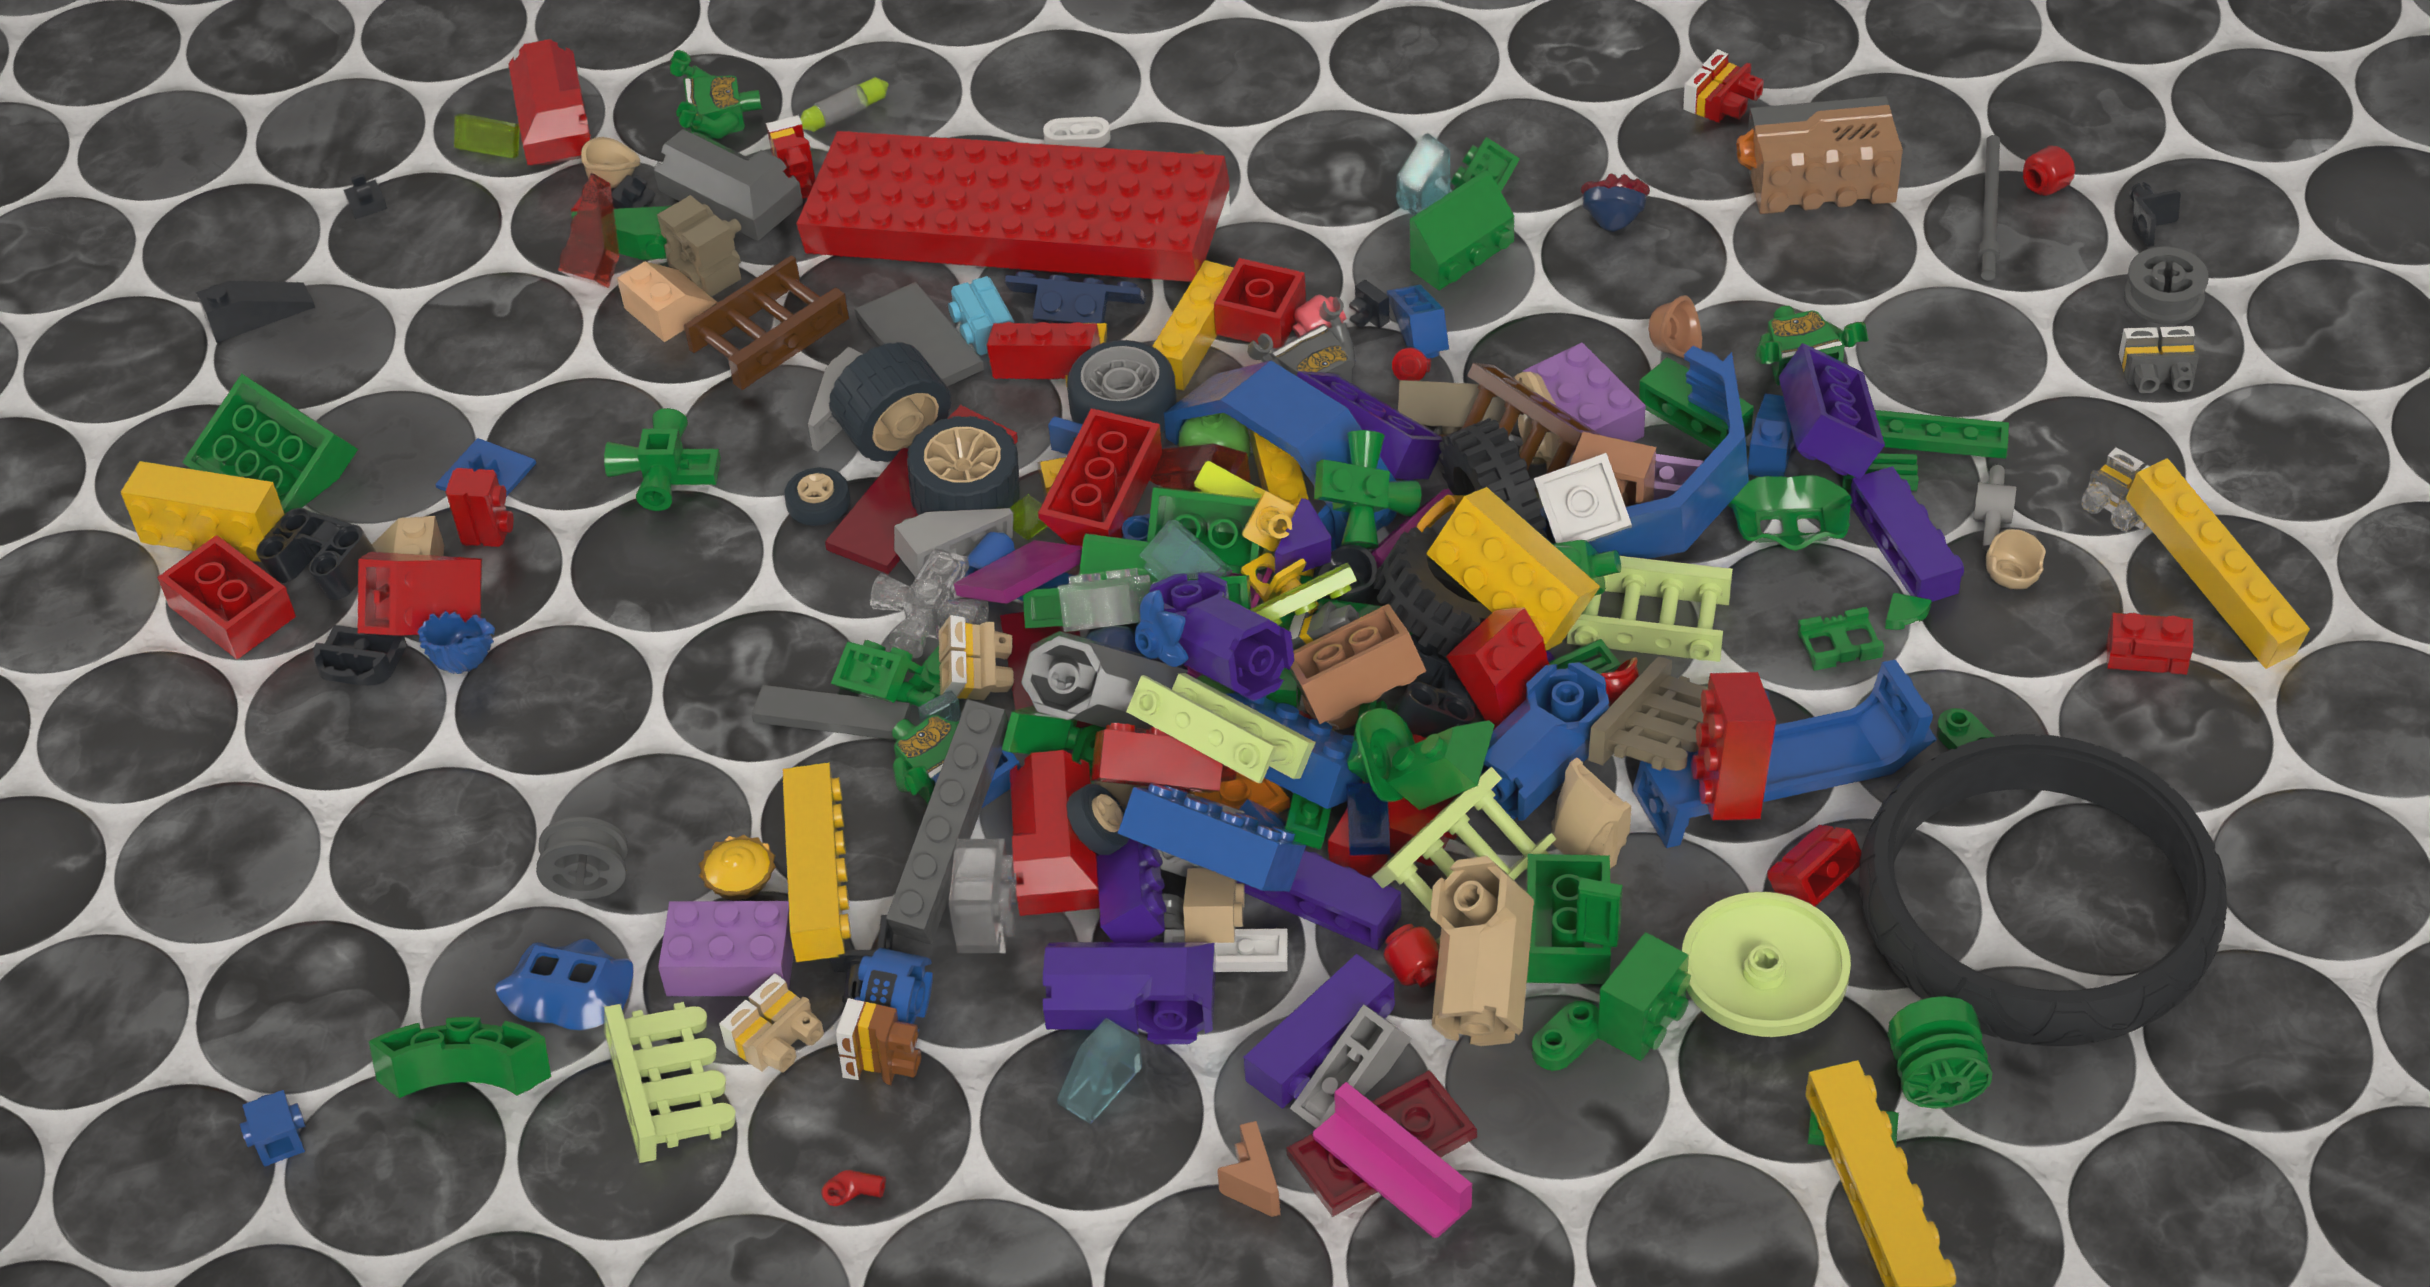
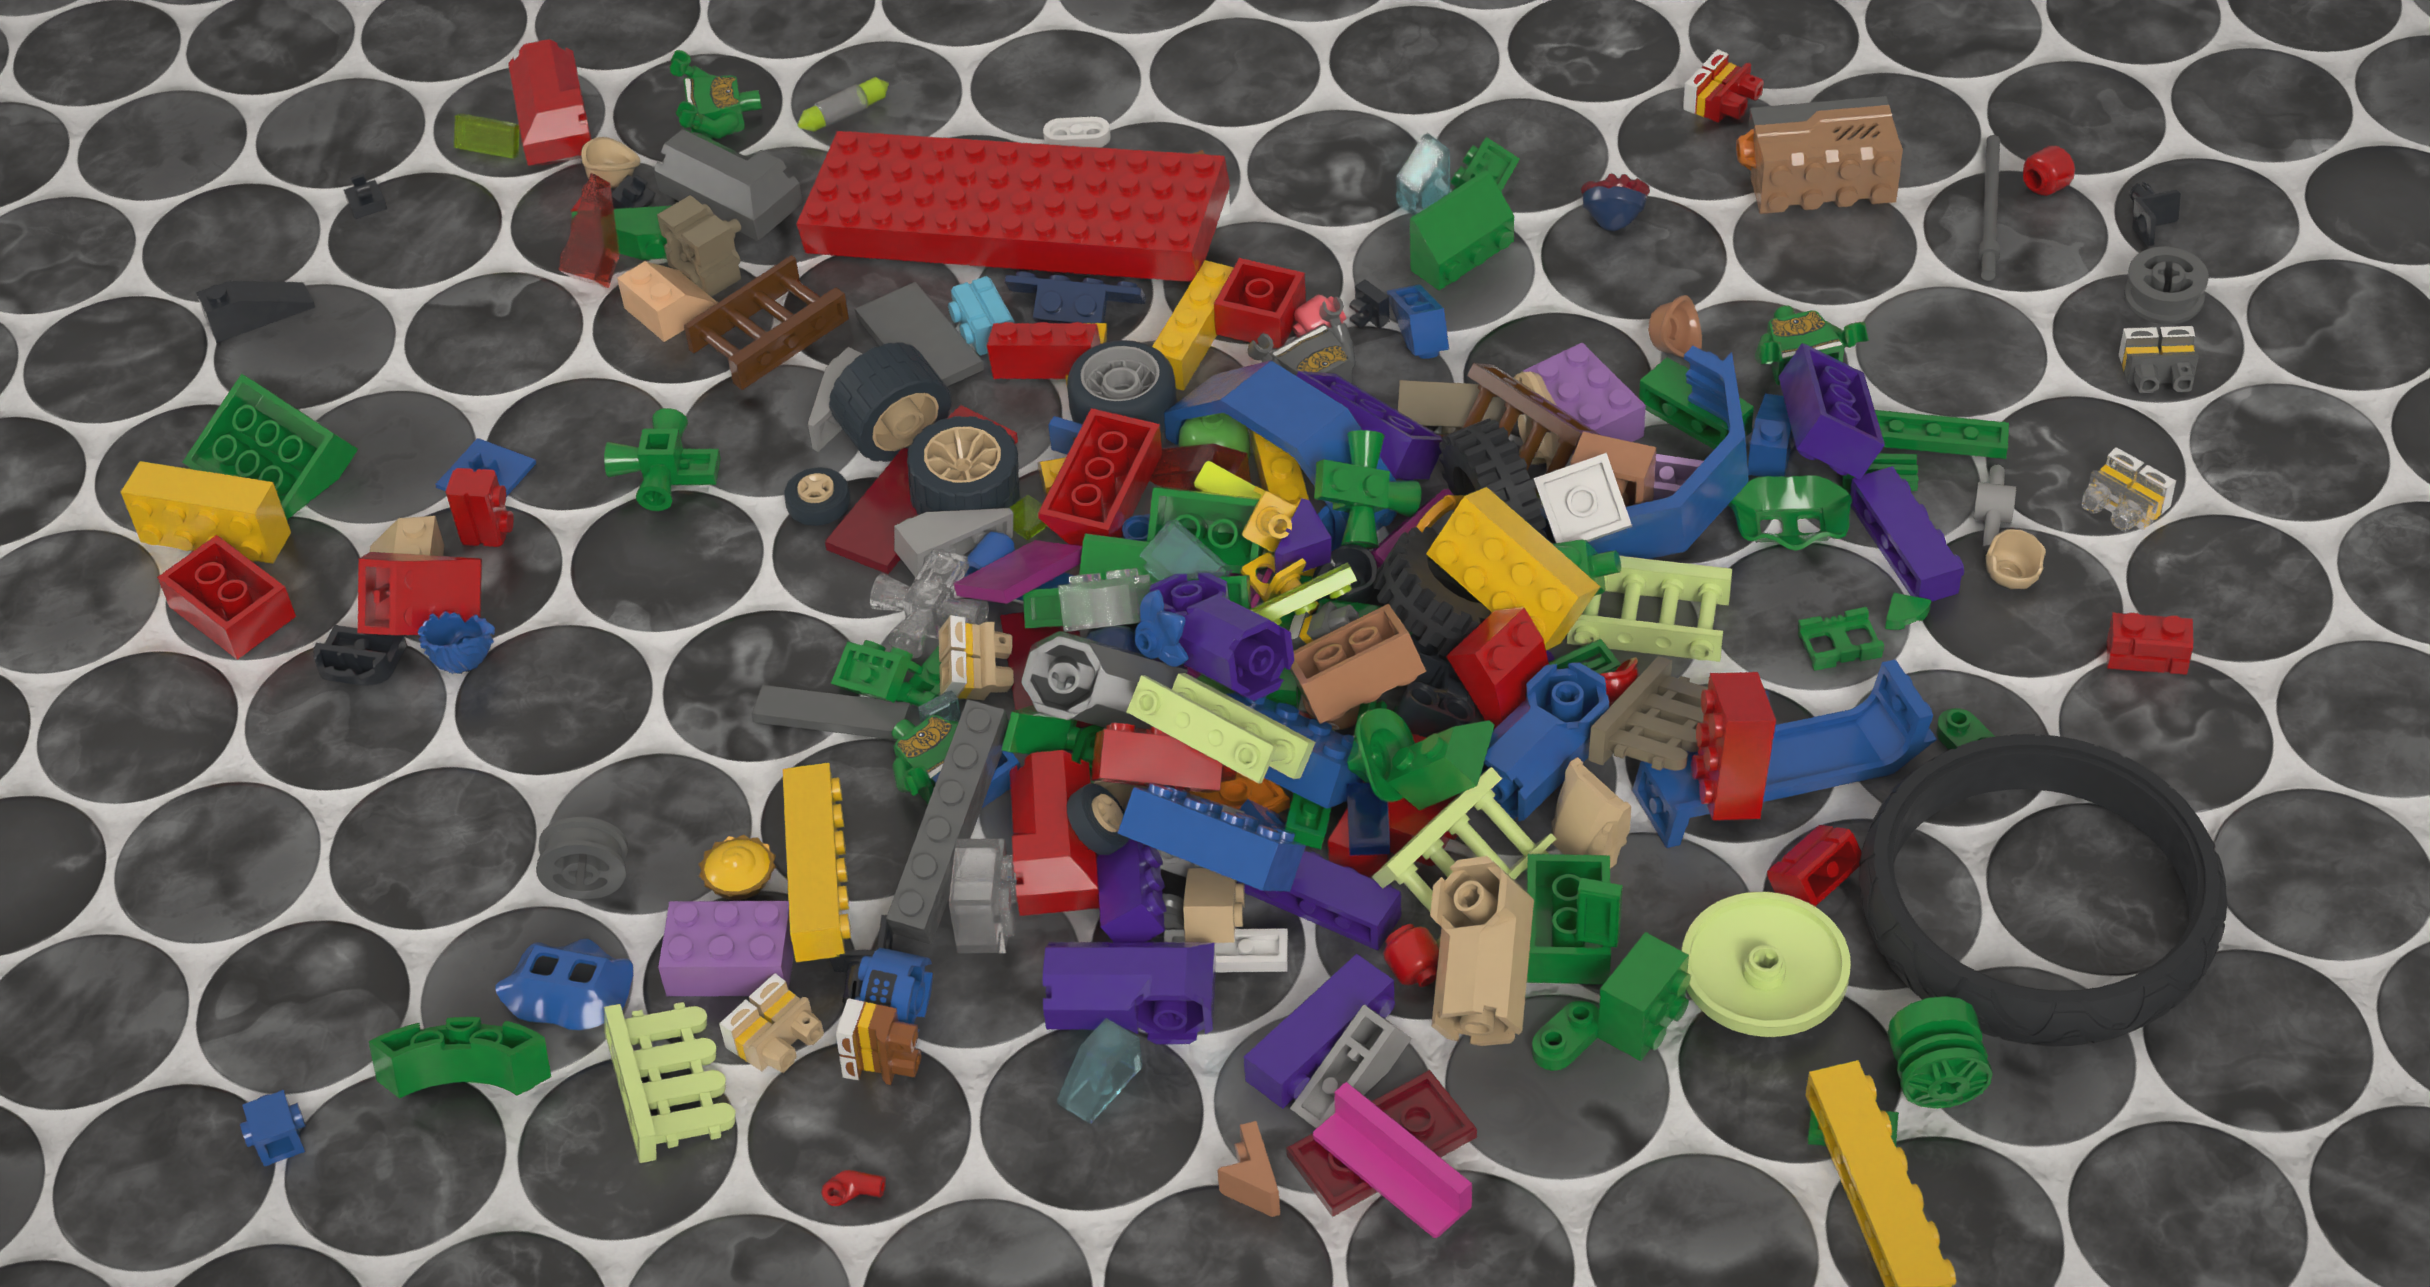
black beam [256,508,376,600] -> none
red hips [766,115,816,199] -> none
red plate [1392,347,1431,381] -> none
yellow brick [2126,458,2310,669] -> none

